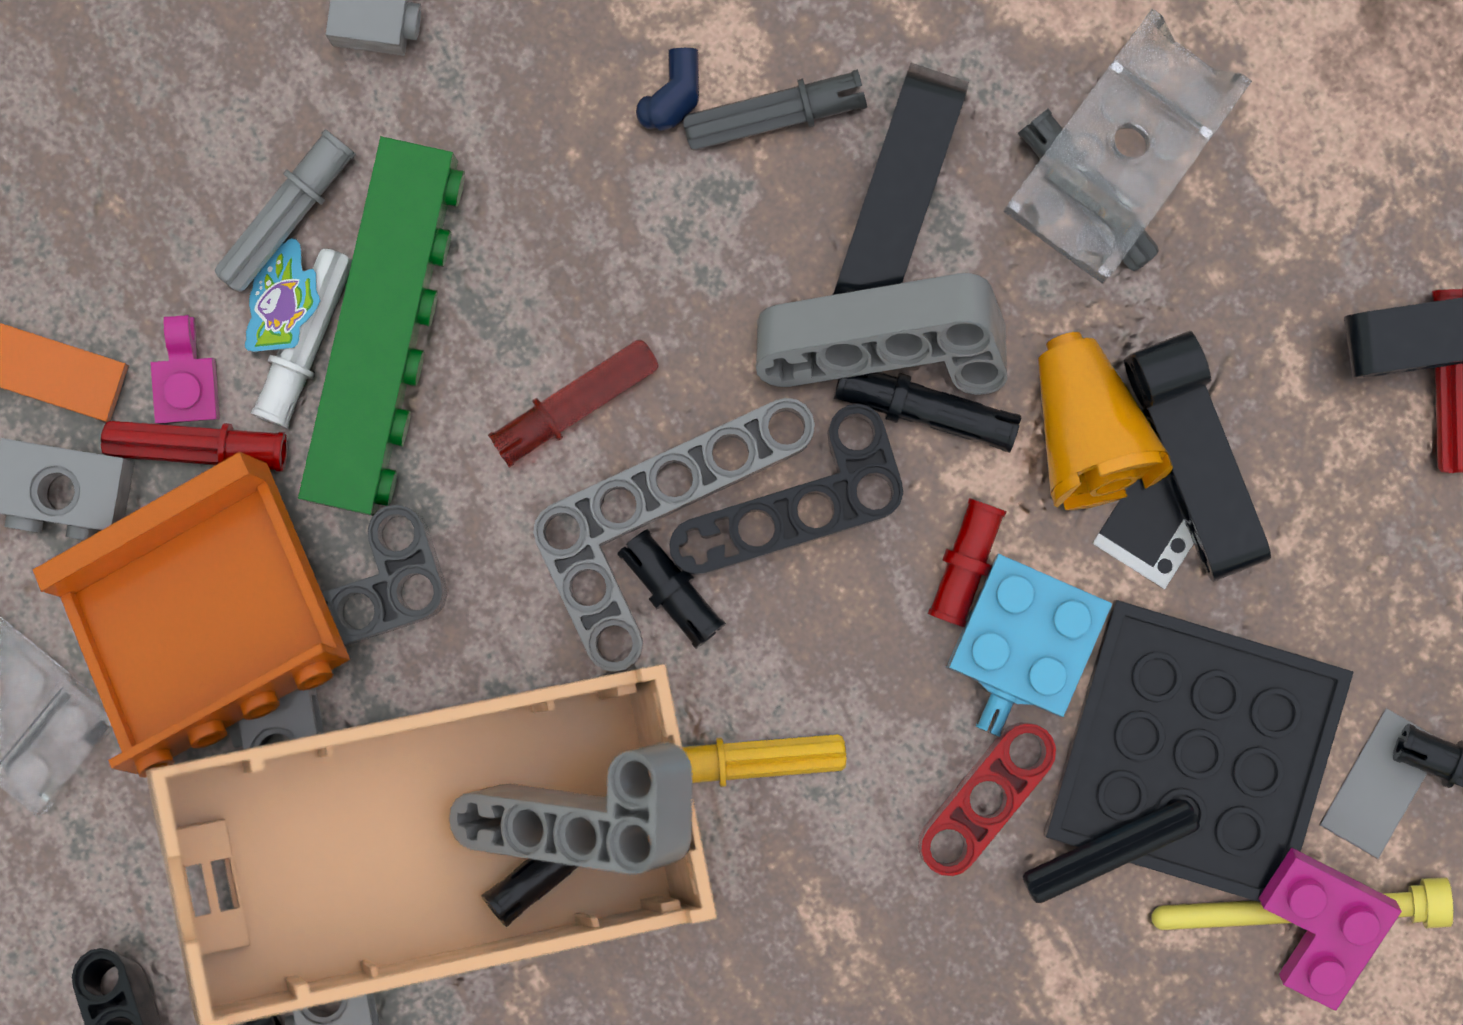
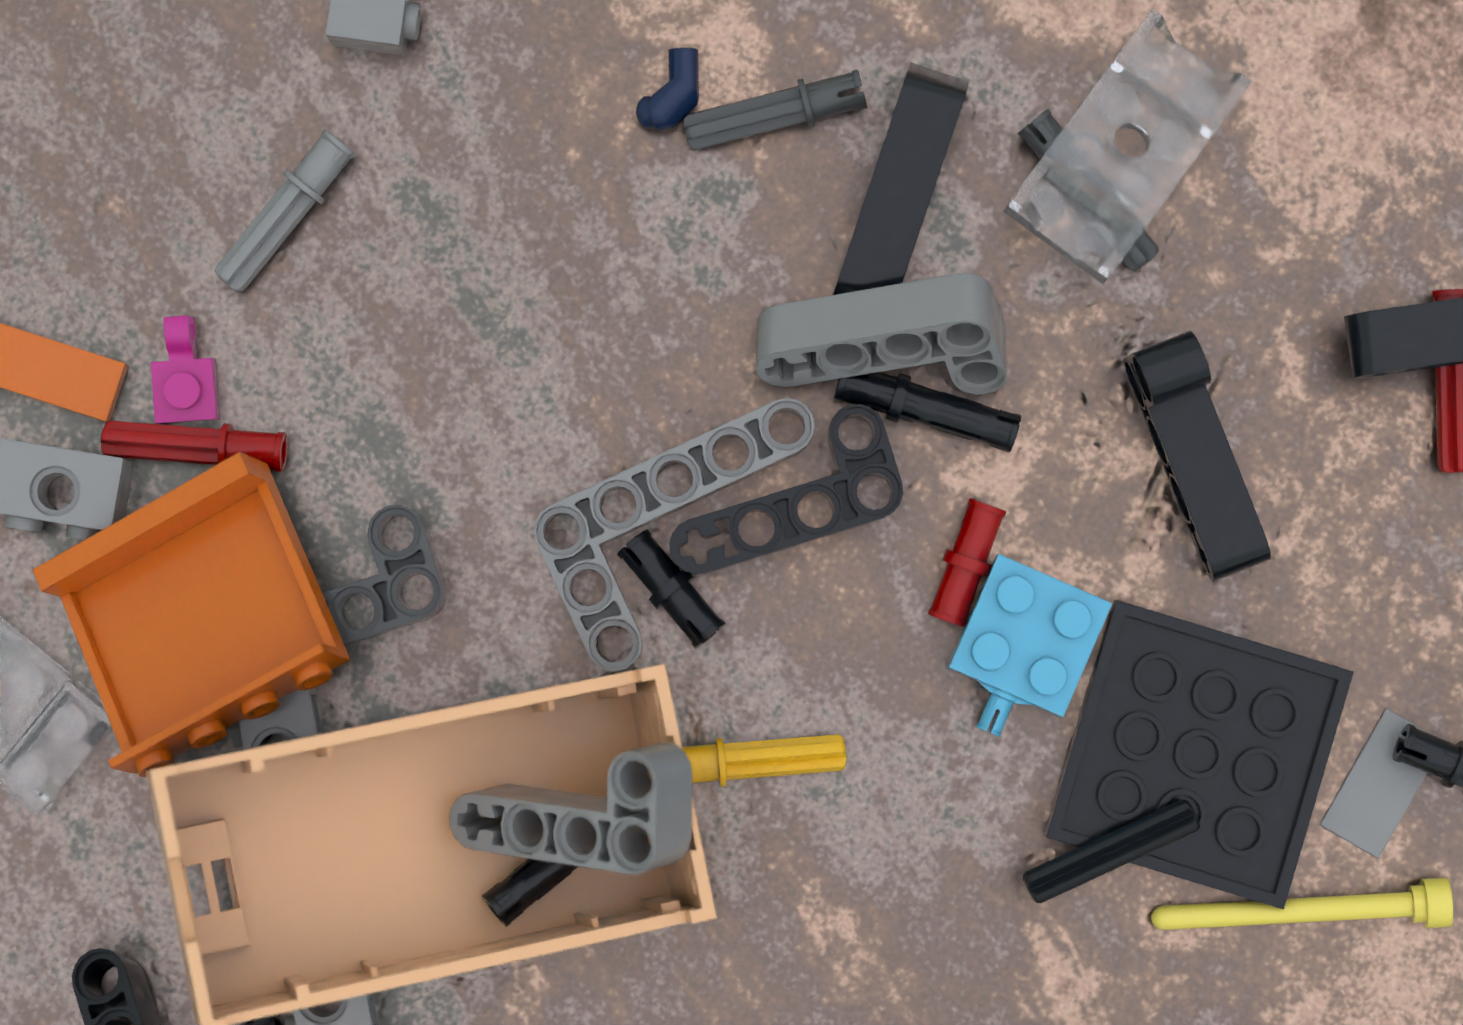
sticker [245,239,321,352] -> none
white axle [251,249,352,429] -> none
green brick [298,136,465,516] -> none
clear red axle [488,339,659,468] -> none
red beam [918,722,1056,876] -> none
light orange cone [1038,332,1173,510] -> none
black sticker [1092,476,1194,589] -> none
dark pink plate [1259,847,1402,1011] -> none

